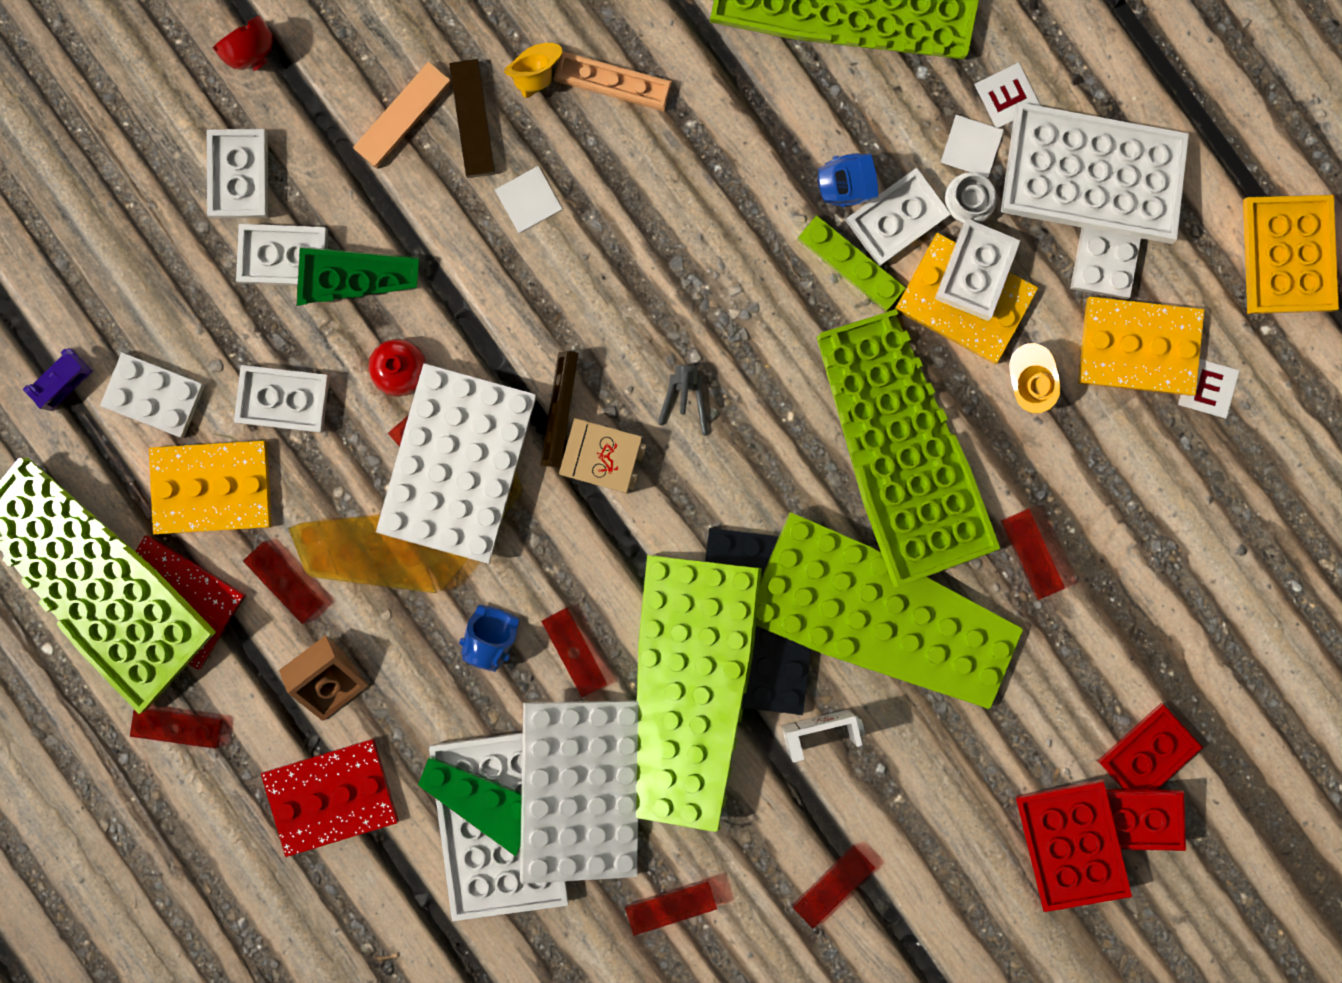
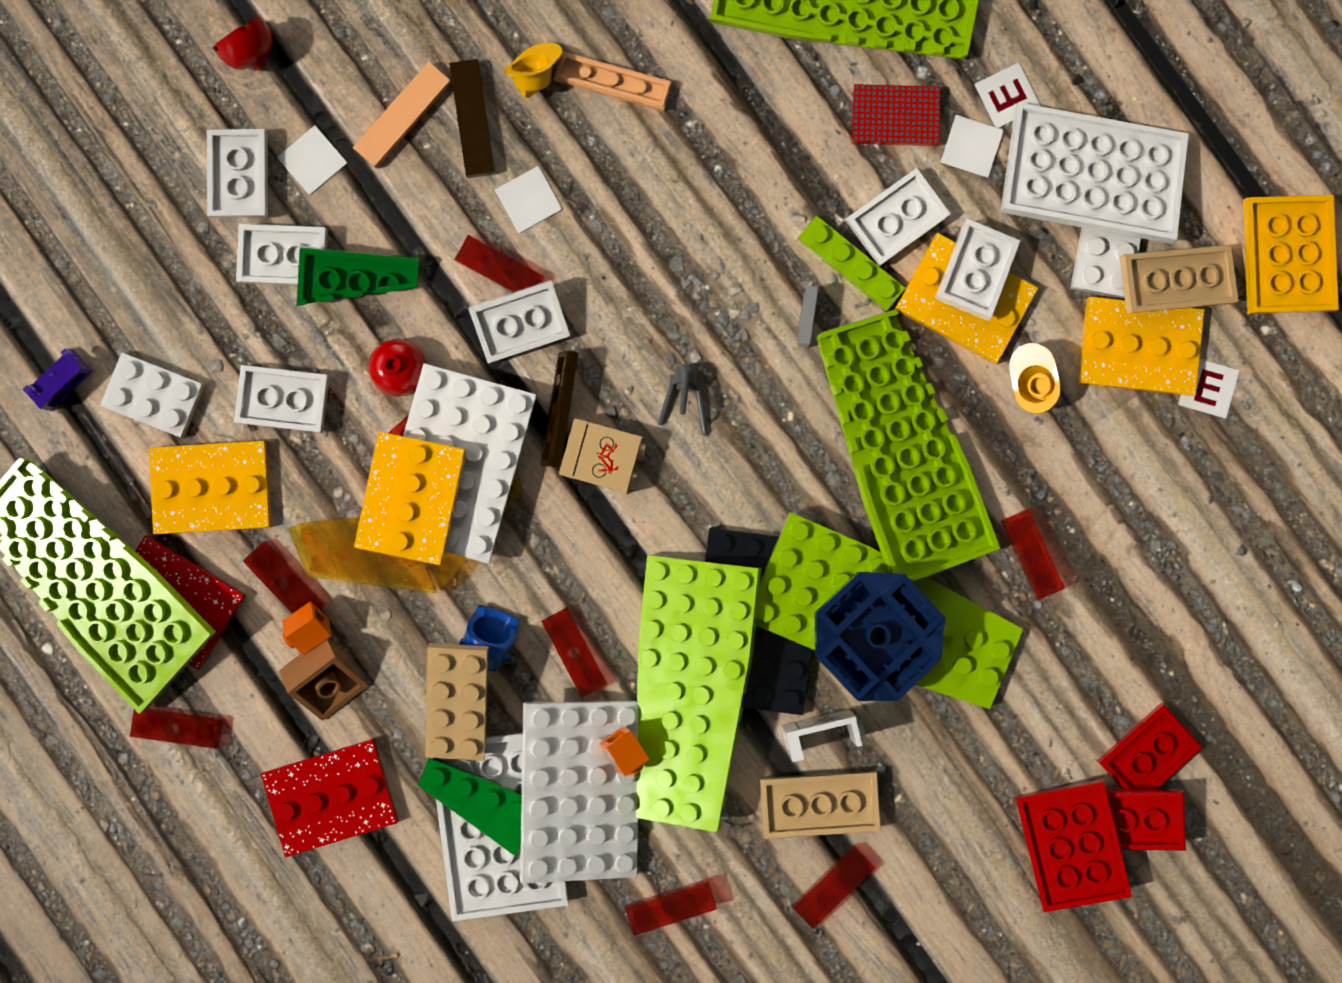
blue helmet [818,153,878,207] -> none
white piece [945,173,997,223] -> none
none -> white sticker [277,125,347,195]
none -> orange brick [282,601,332,655]
none -> yellow plate [354,431,467,566]
none -> tan plate [425,643,489,761]
none -> clear red plate [454,235,545,292]
none -> white plate [468,280,570,363]
none -> orange brick [599,726,649,777]
none -> tan plate [759,771,881,839]
none -> light grey tile [797,285,818,348]
none -> dark blue piece [814,571,945,701]
none -> red tile [851,84,940,146]
none -> tan plate [1119,245,1239,314]

